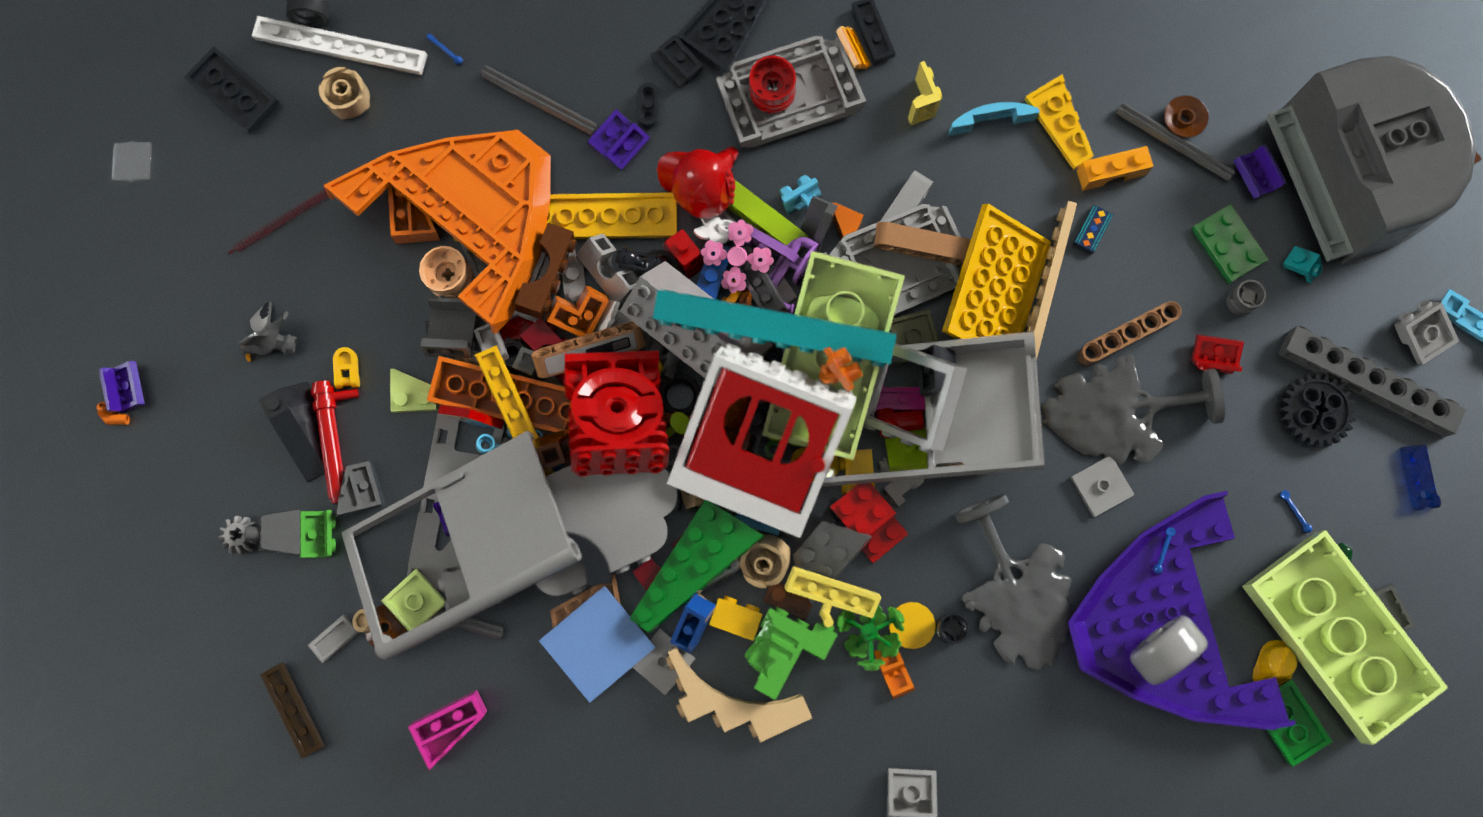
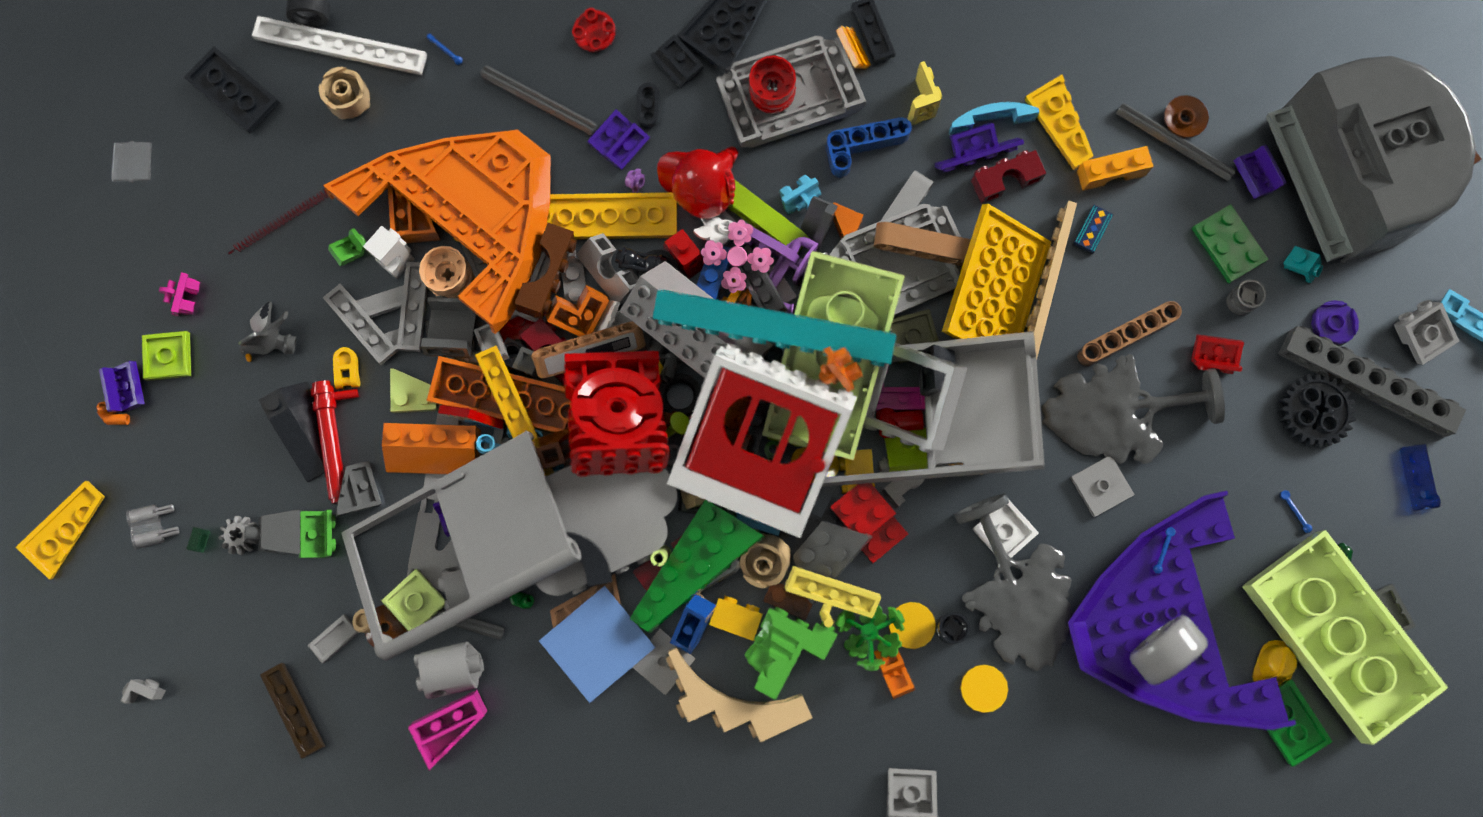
none -> yellow wing [16,481,105,580]
none -> light grey bracket [121,679,166,704]
none -> clear piece [126,504,179,550]
none -> lime plate [142,331,191,381]
none -> dark pink hips [158,272,200,316]
none -> clear green tile [186,527,210,553]
none -> light grey plate [323,262,428,365]
none -> bright green bracket [328,228,366,267]
none -> white arch [363,226,415,279]
none -> orange slope [382,423,481,475]
none -> light grey cylinder [414,641,484,699]
none -> green arm [509,592,534,609]
none -> red dish [572,8,615,52]
none -> medium lavender plate [625,168,645,193]
none -> yellowish green pin [651,545,672,566]
none -> blue beam [826,117,912,178]
none -> dark purple bracket [934,123,1024,172]
none -> yellow tile [960,665,1008,713]
none -> dark red arch [971,150,1047,204]
none -> white plate [972,499,1039,558]
none -> dark purple tile [1311,300,1359,345]

